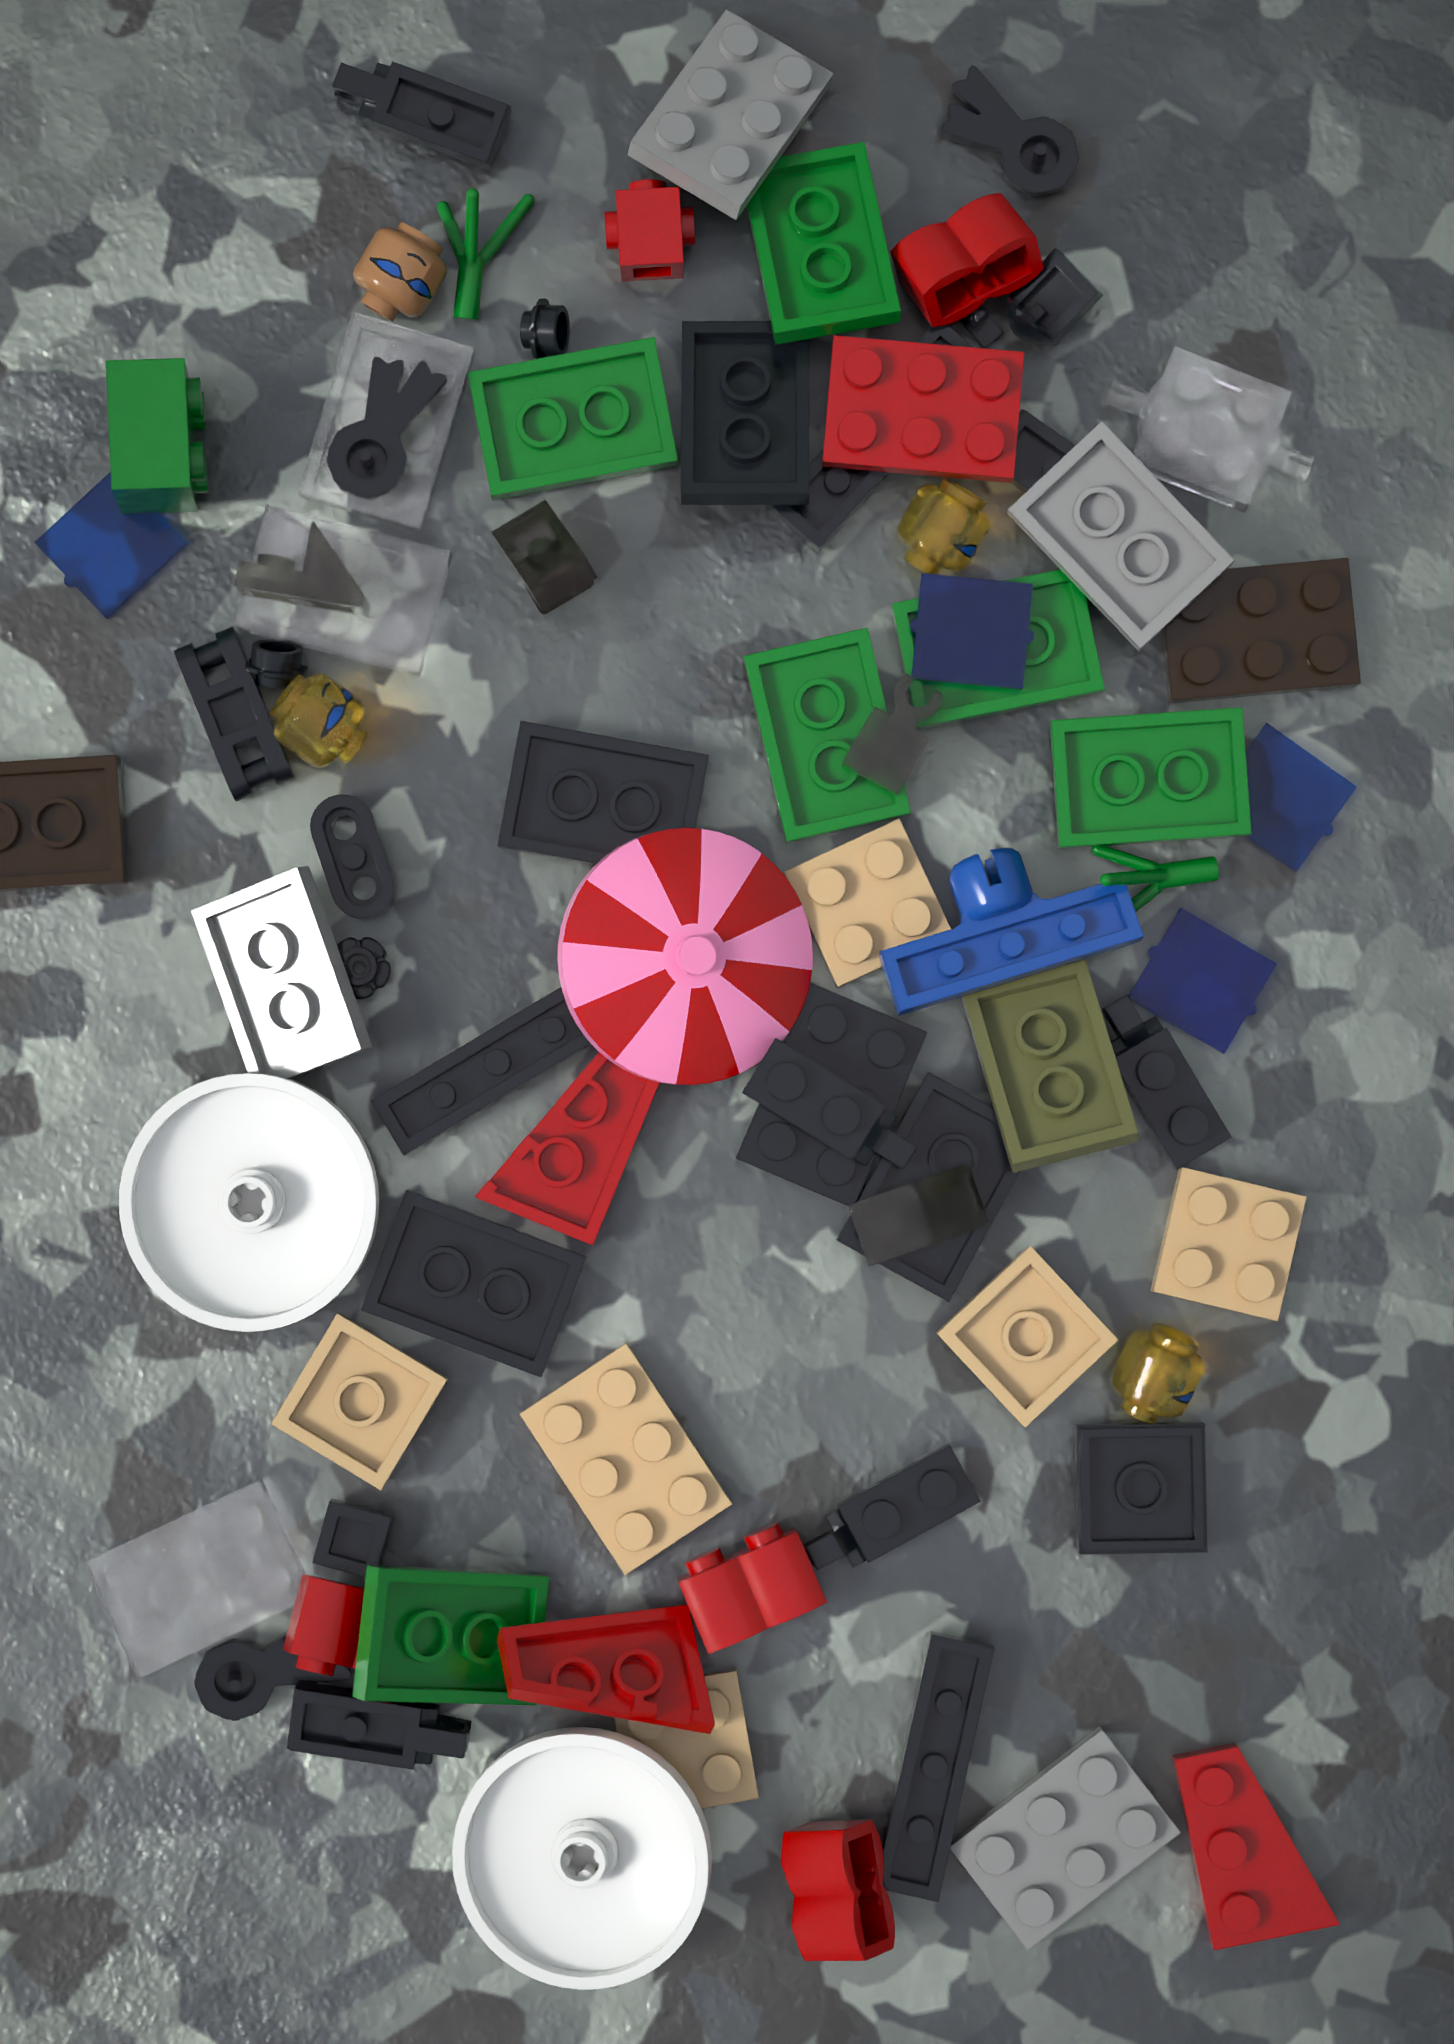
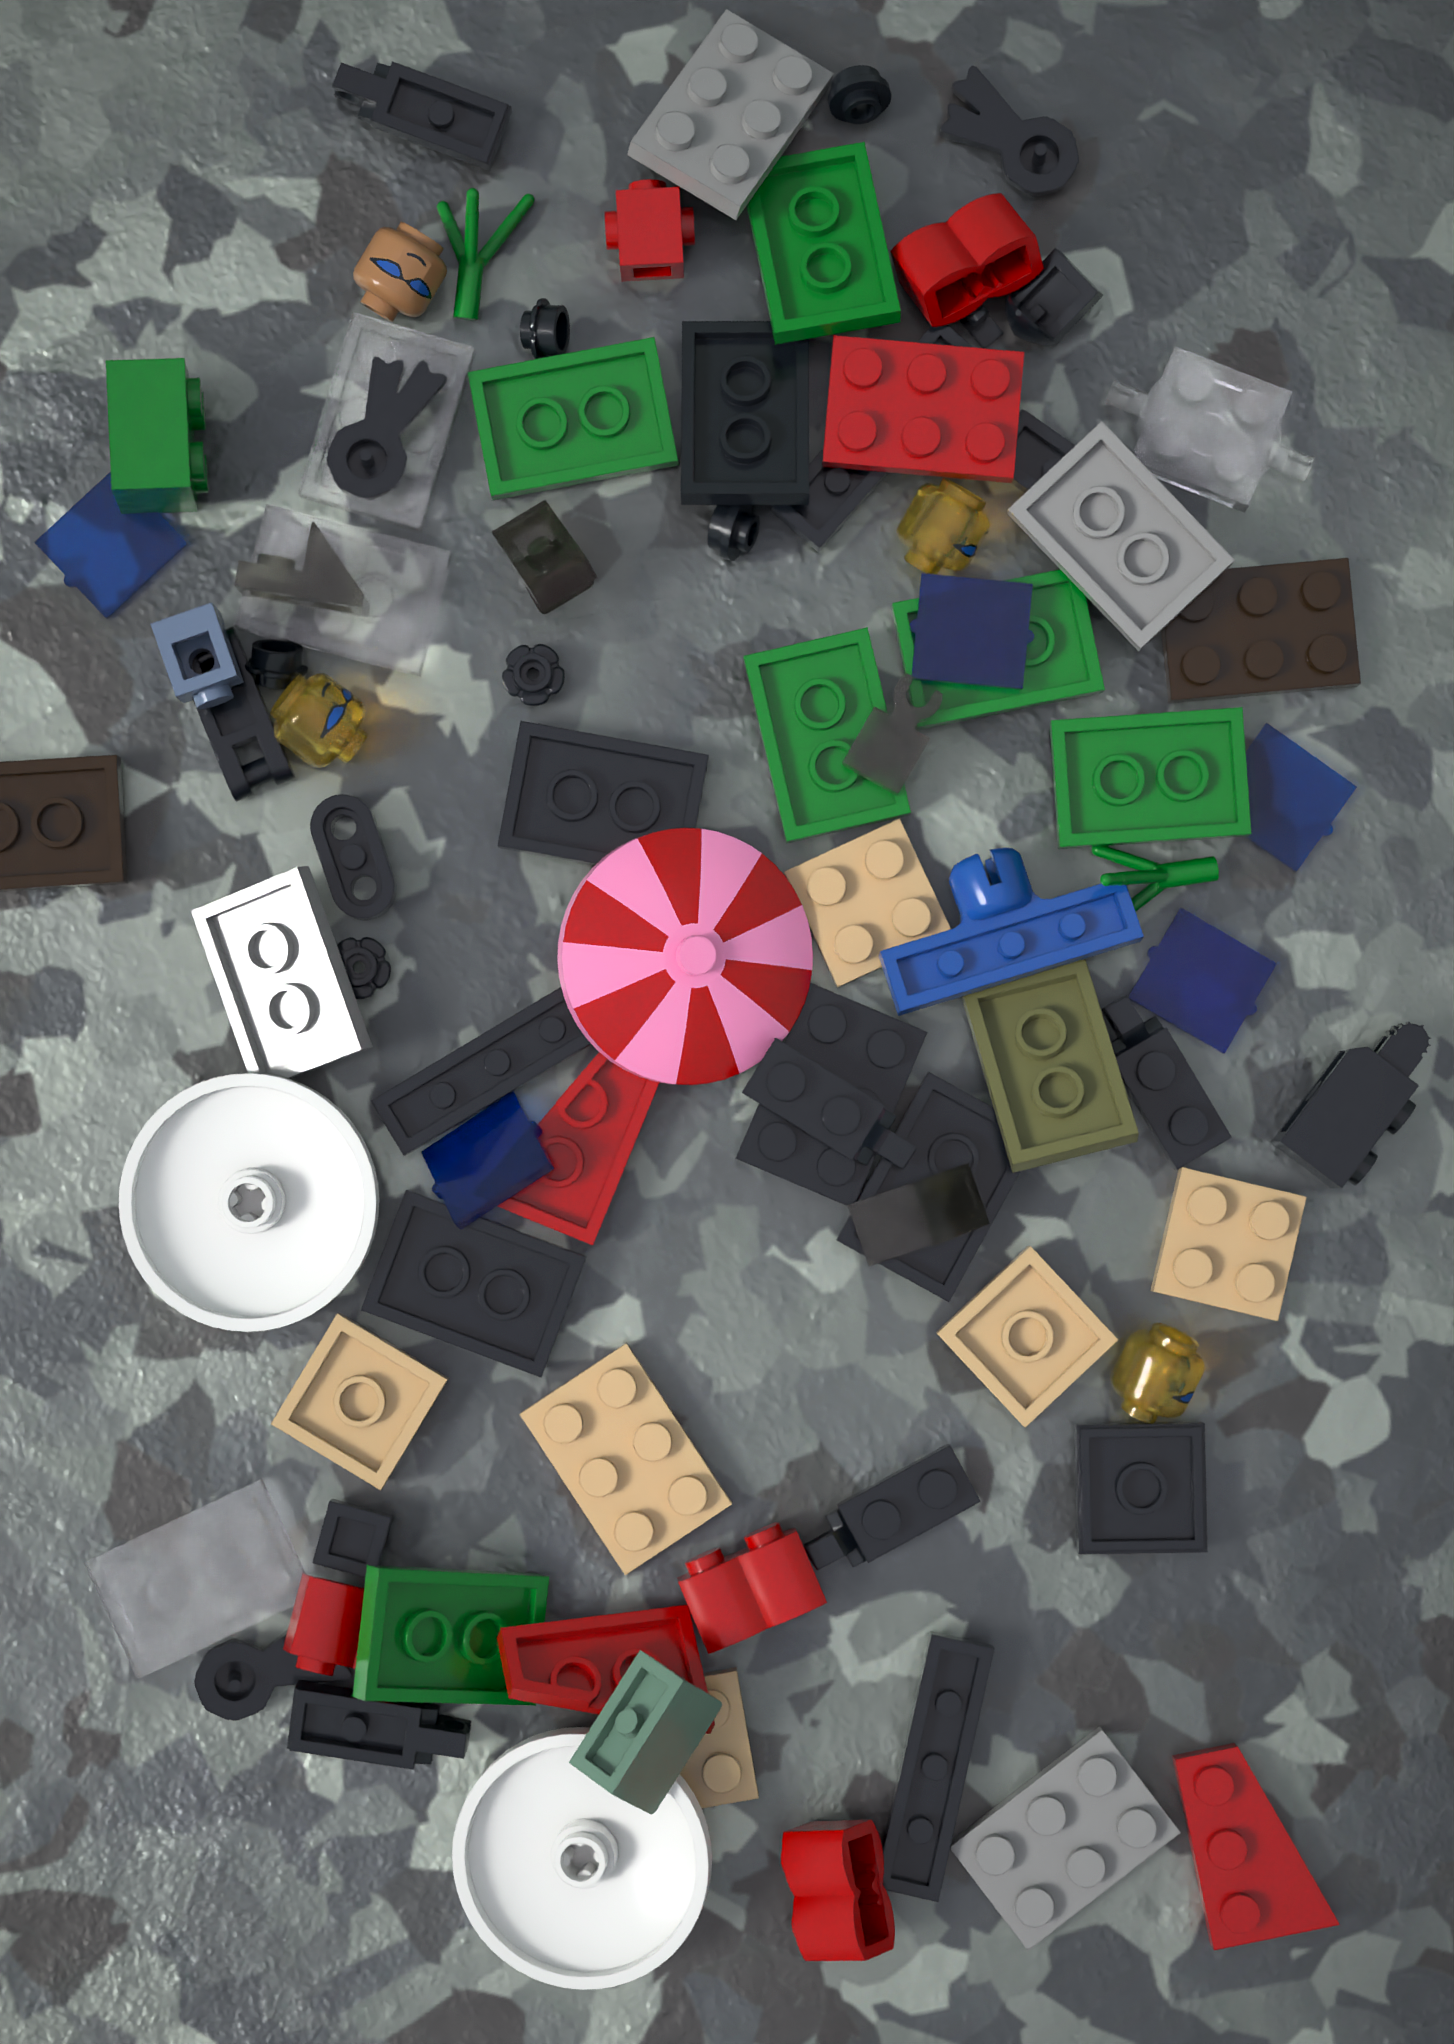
none -> sand blue brick [151,602,244,709]
none -> clear blue piece [421,1091,554,1230]
none -> black plate [502,644,565,706]
none -> sand green panel [569,1650,722,1814]
none -> black plate [707,505,760,561]
none -> black plate [828,65,892,124]
none -> black hinge [1271,1021,1431,1188]

